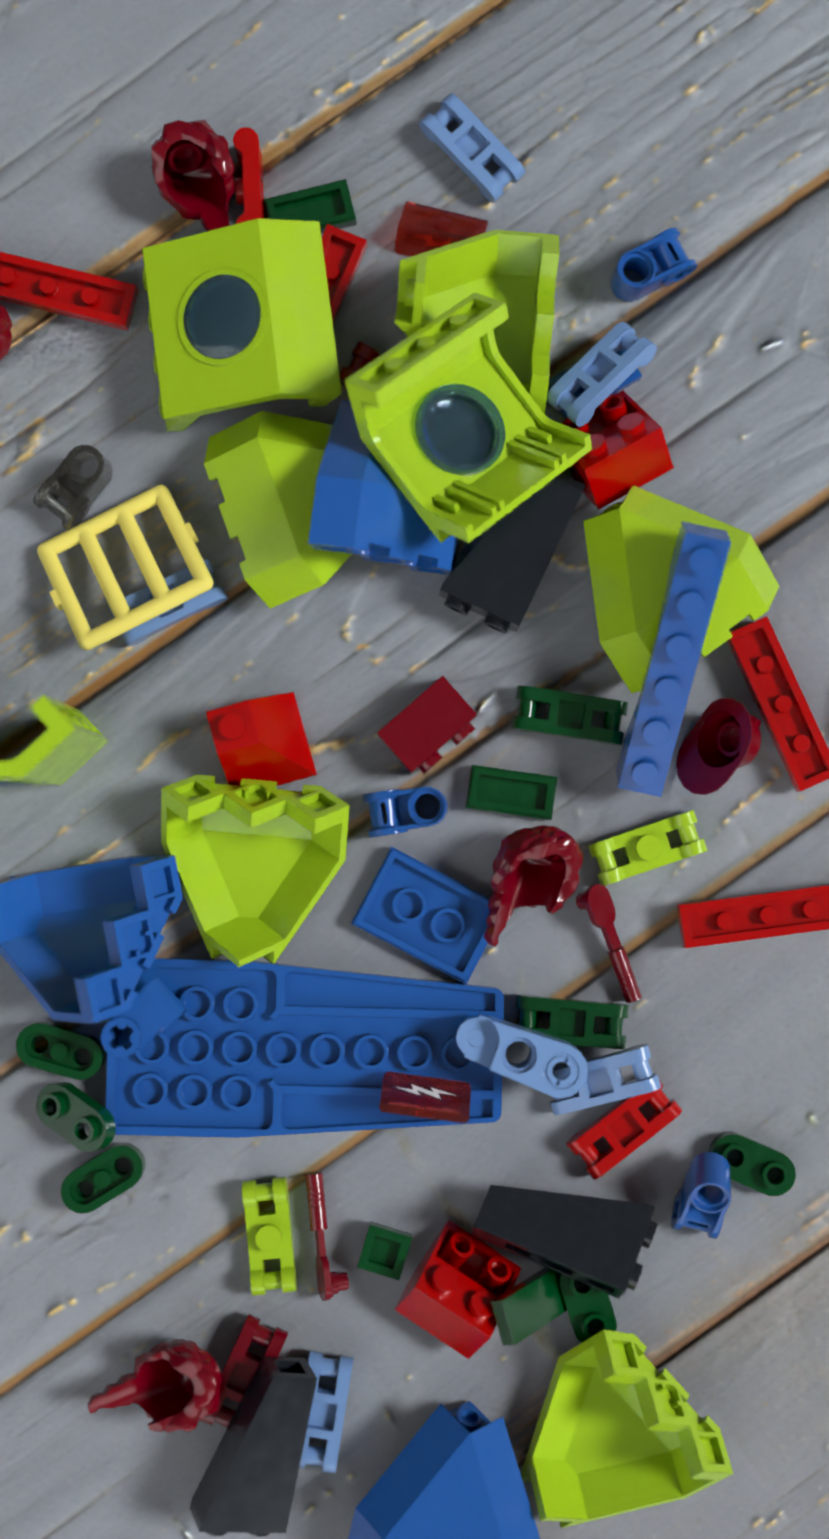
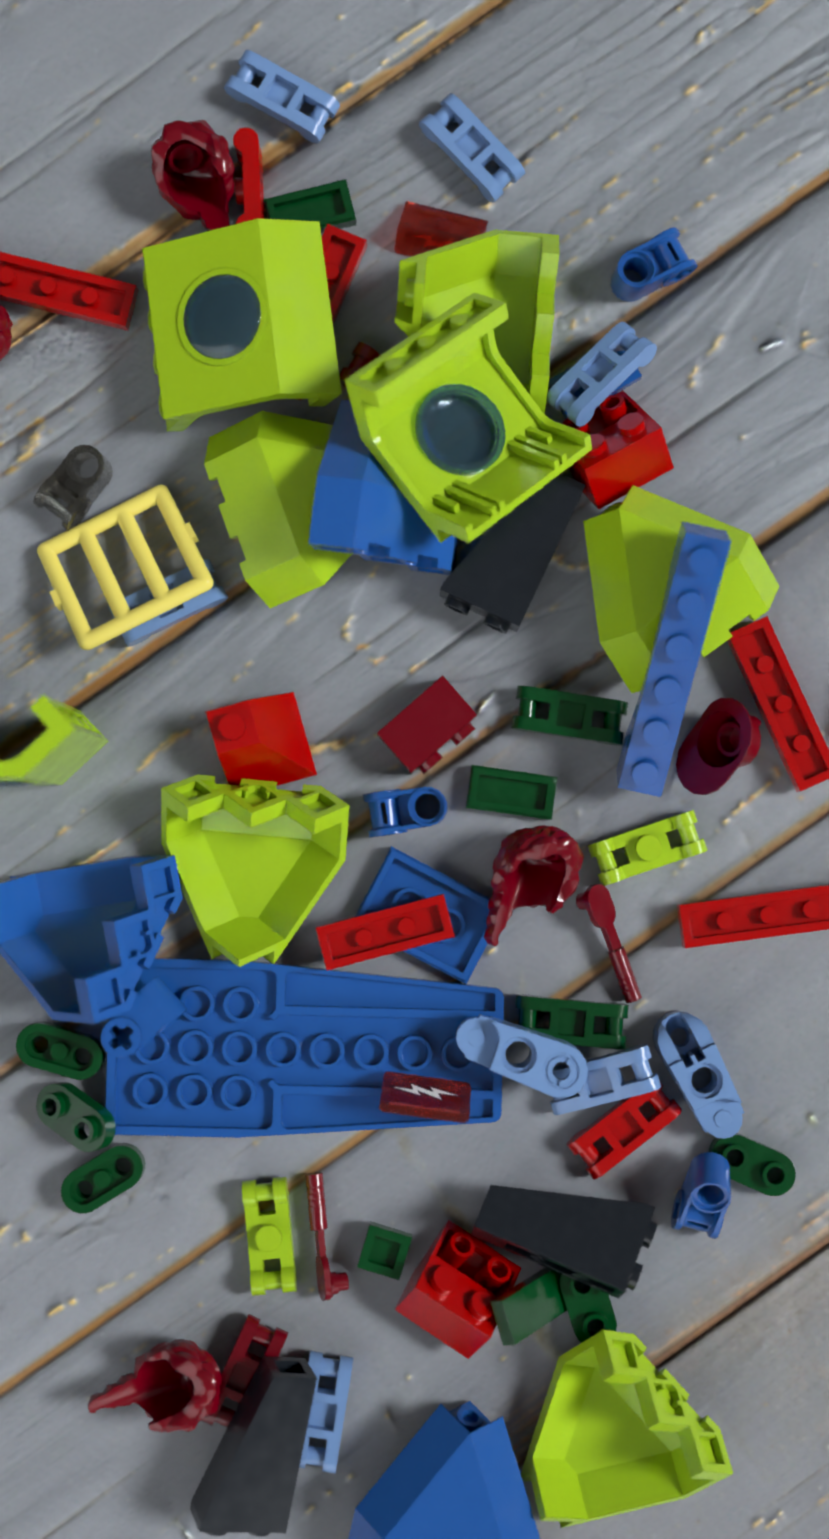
none -> medium blue plate [224,50,340,144]
none -> red plate [316,894,455,971]
none -> medium blue piece [652,1010,745,1139]

